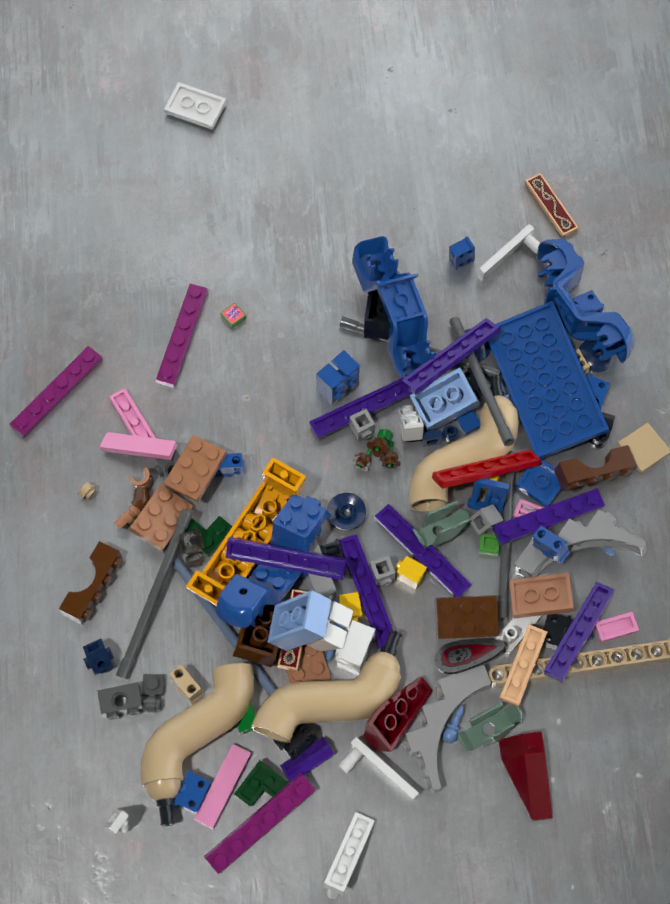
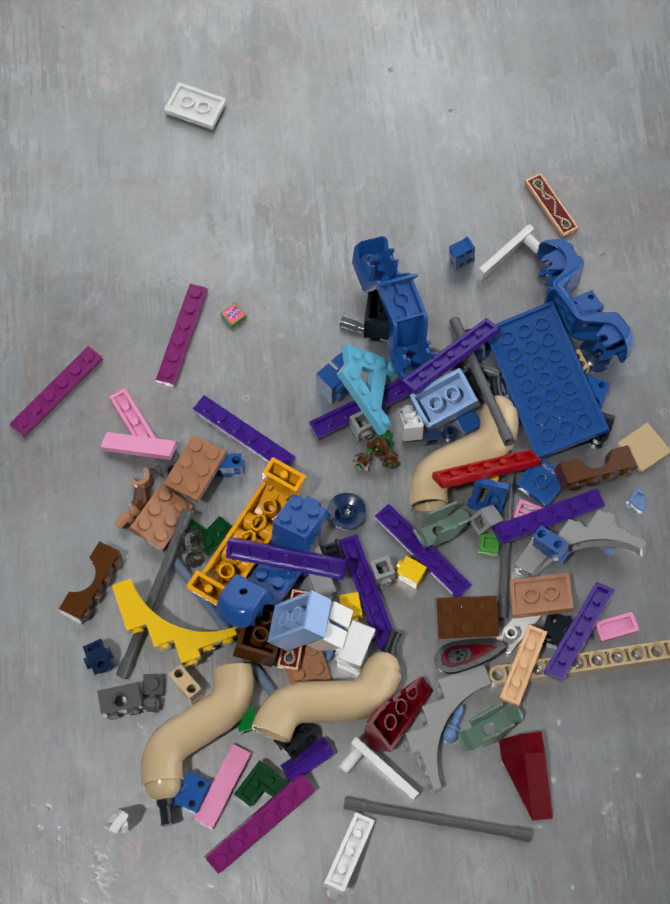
tan plate [78,482,95,499] -> none
none -> yellow arch [112,579,237,667]
none -> dark purple plate [193,395,295,467]
none -> medium azure plate [337,344,398,436]
none -> dark grey piece [343,797,532,842]
none -> medium blue tile [626,487,646,514]

